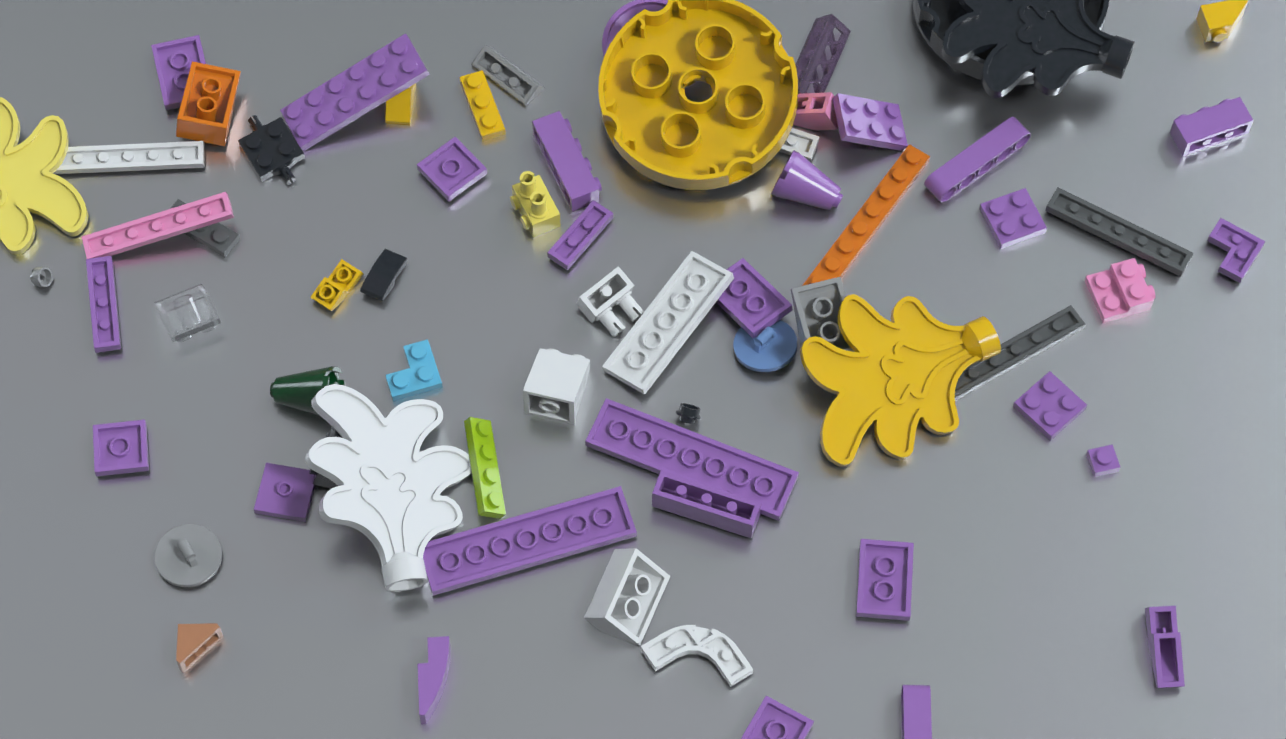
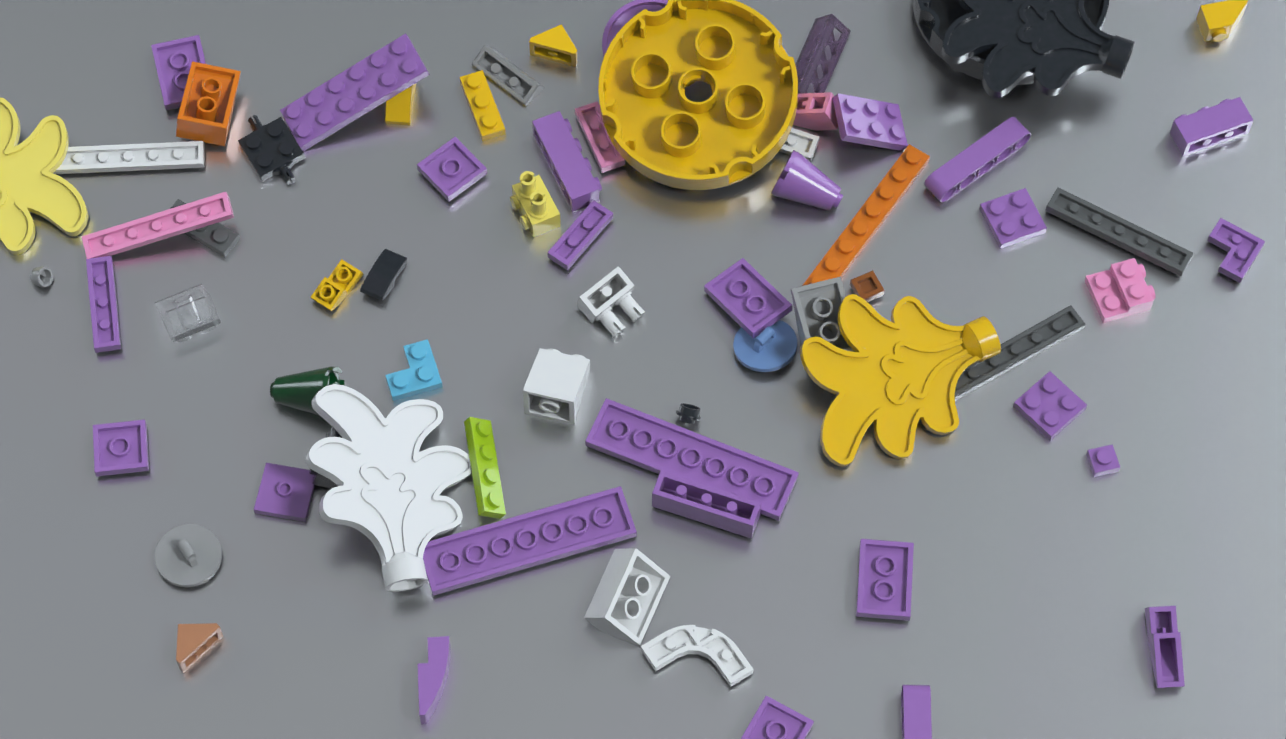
white plate [602,251,734,395] -> none
none -> yellow slope [529,24,578,67]
none -> bright pink plate [575,101,625,173]
none -> dark orange plate [850,270,885,302]

